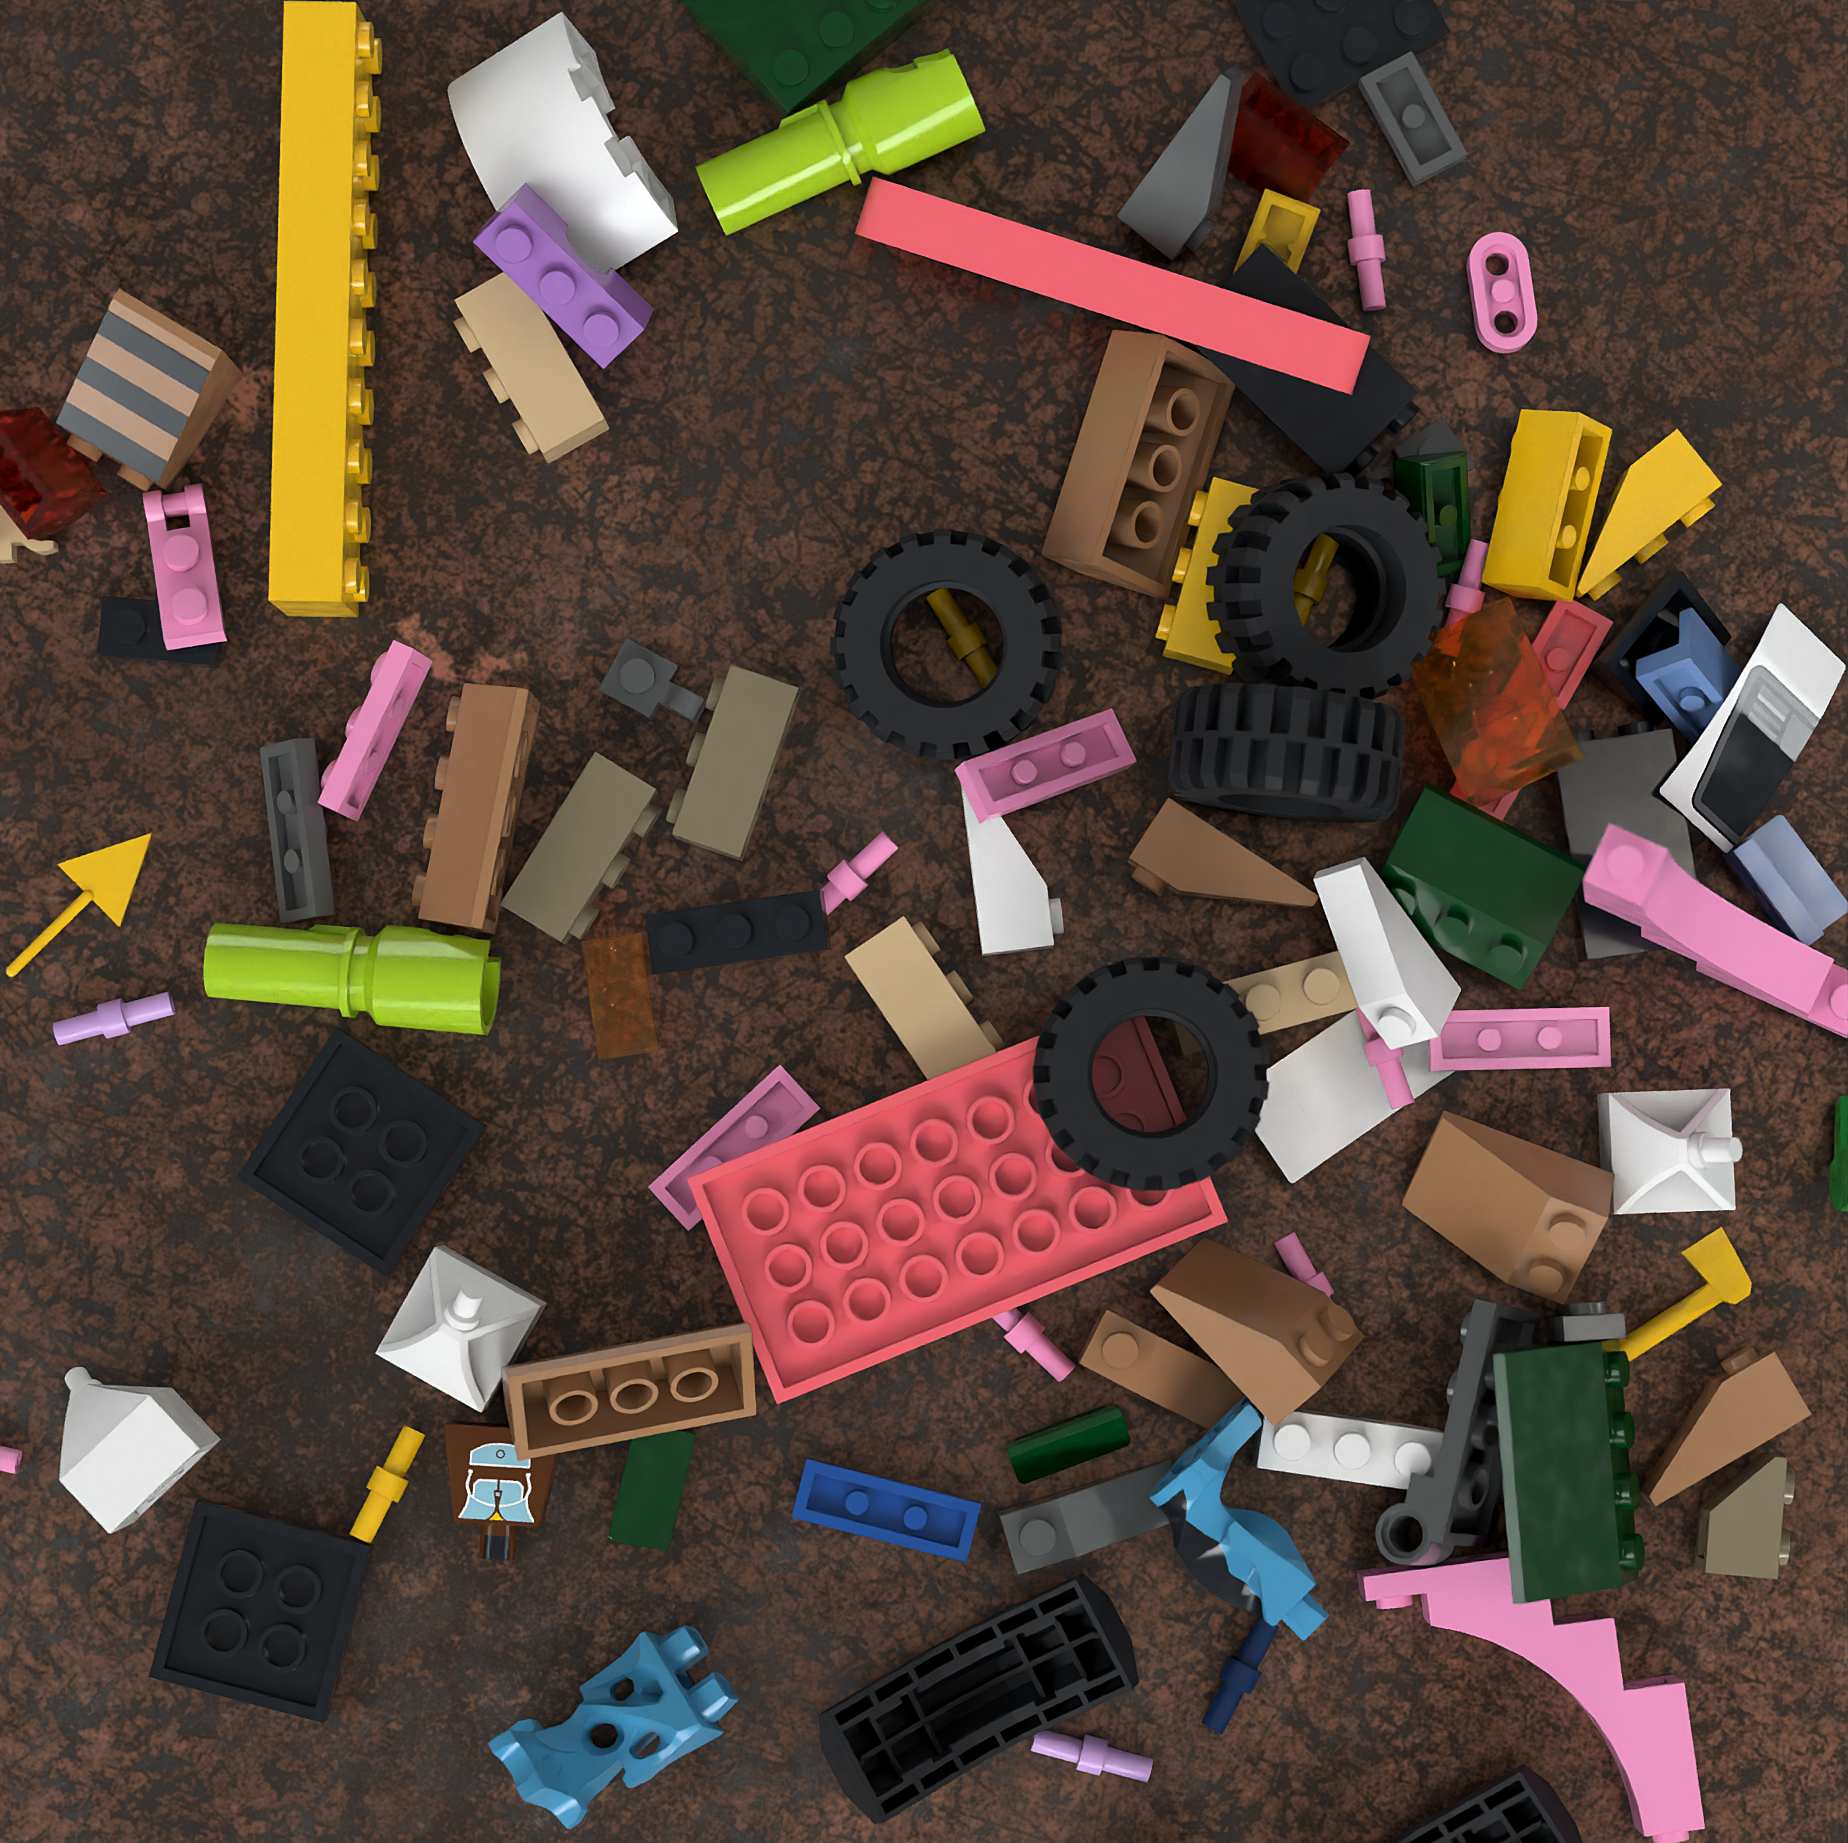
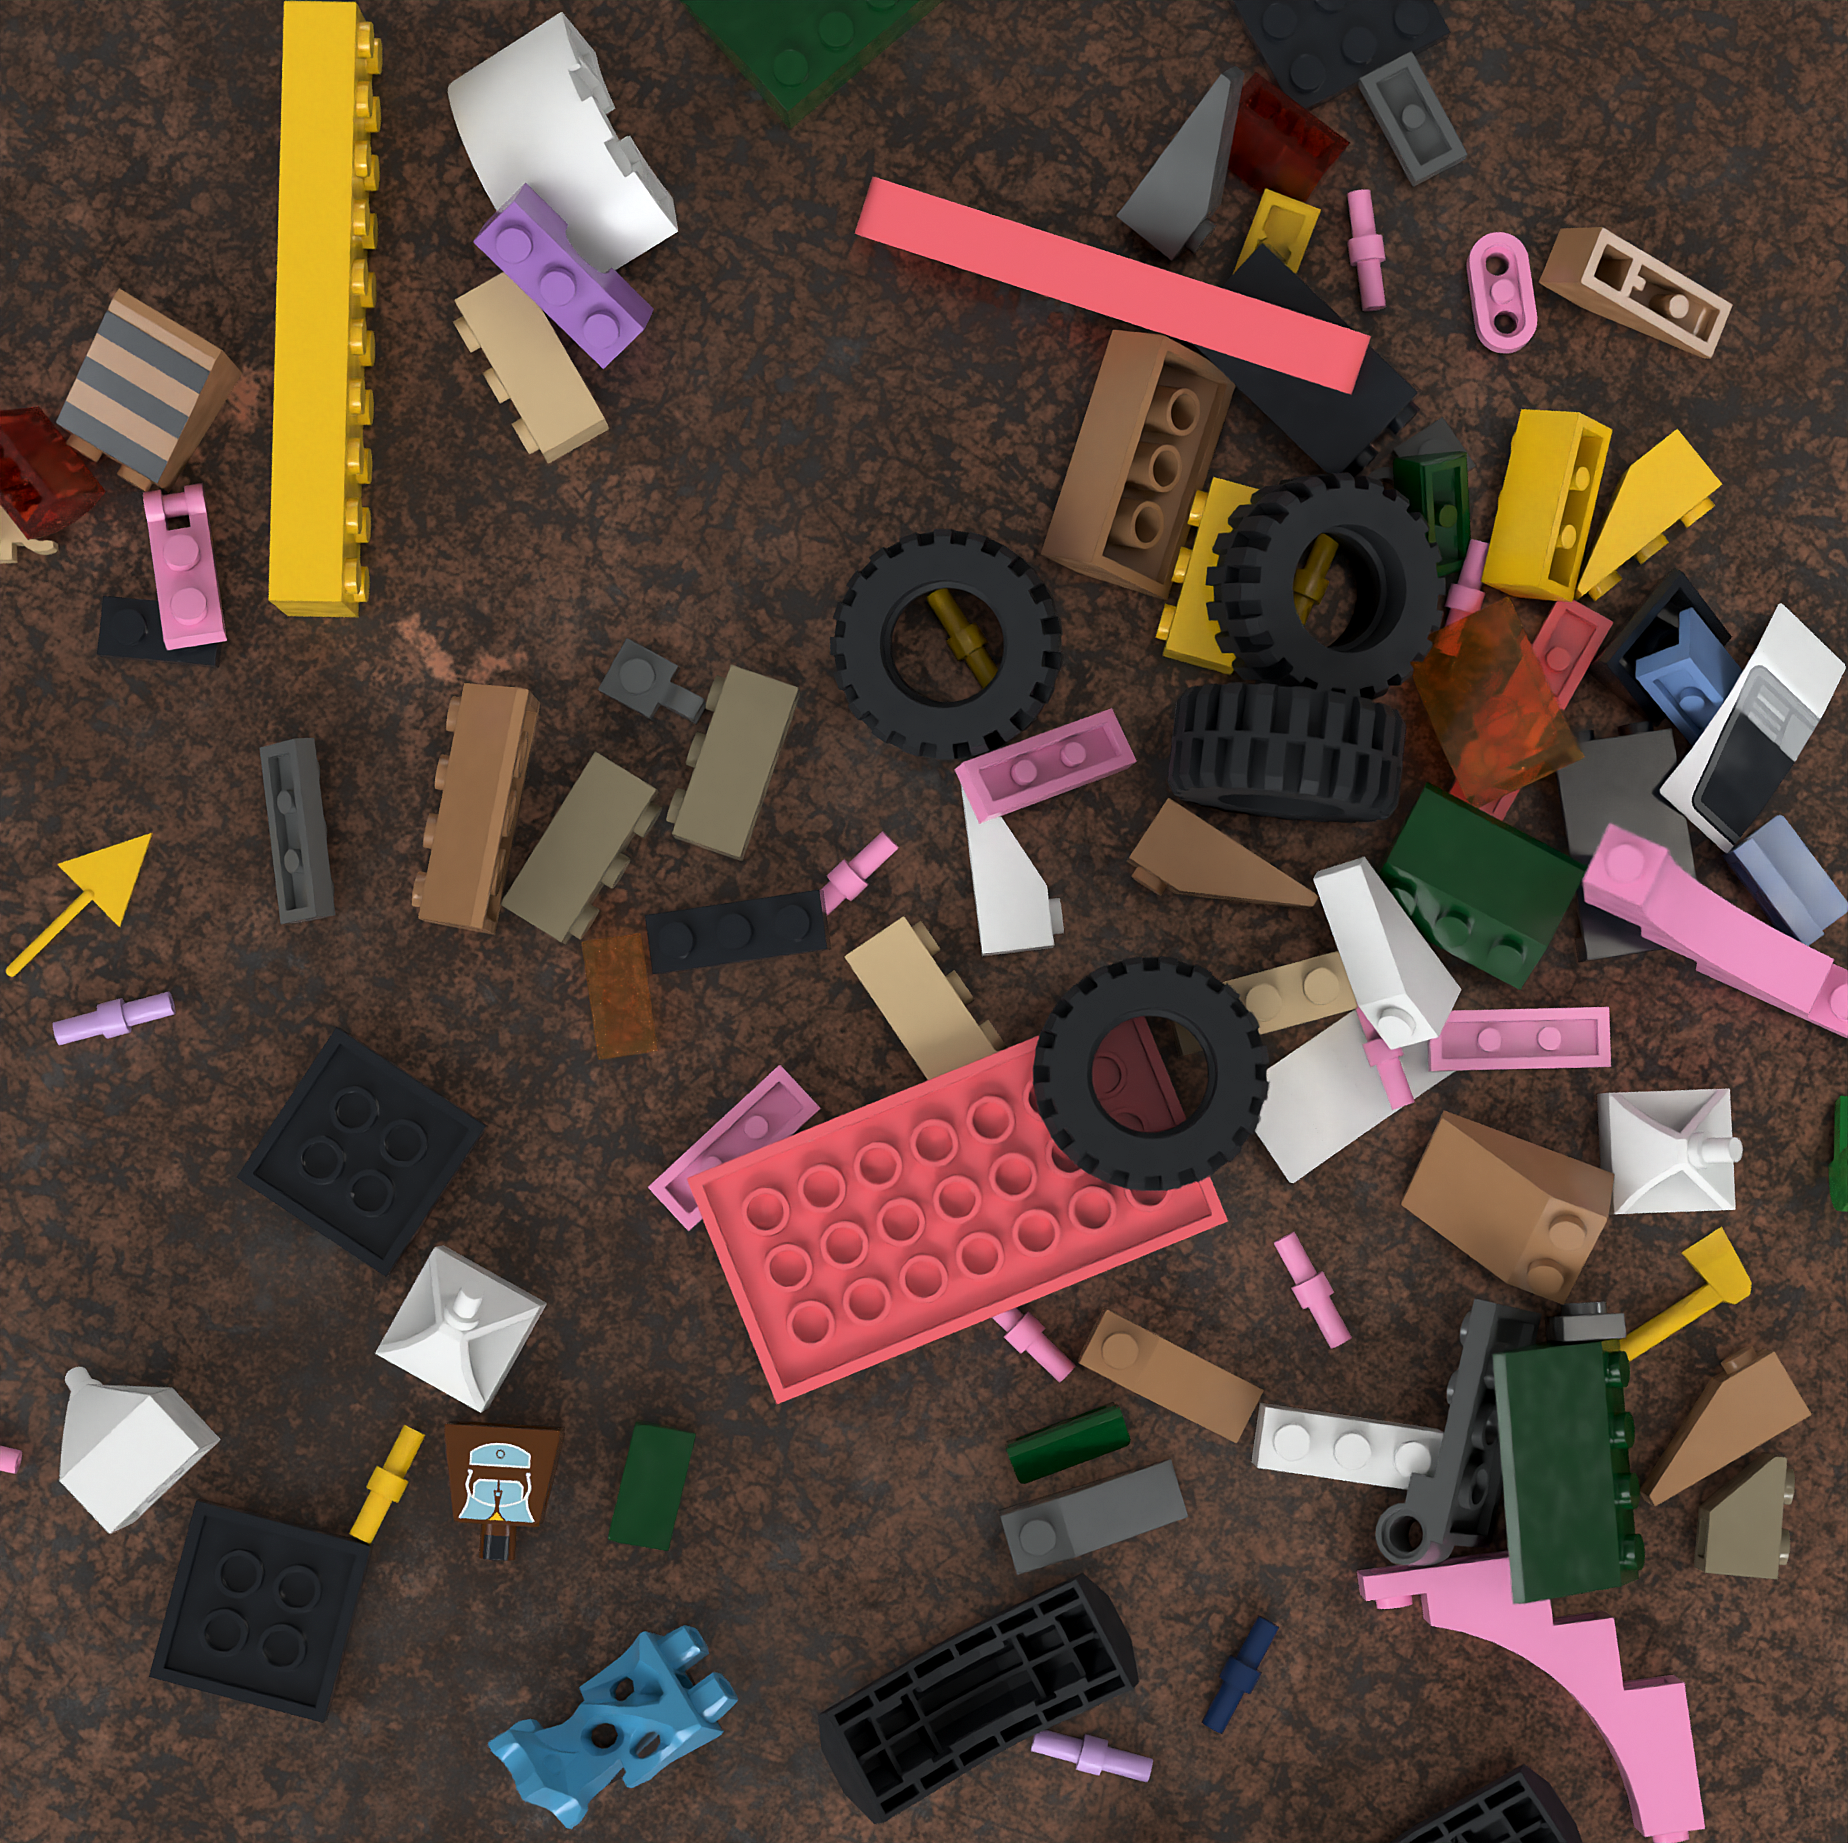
lime piece [203,922,501,1035] -> none
bright pink plate [317,640,433,822] -> none
medium nougat slope [501,1322,756,1461] -> none
lime piece [695,48,986,236] -> none
blue plate [791,1457,981,1563] -> none
dark azure hips [1148,1395,1329,1641] -> none
medium nougat slope [1149,1237,1365,1427] -> none
none -> medium nougat slope [1539,227,1733,359]

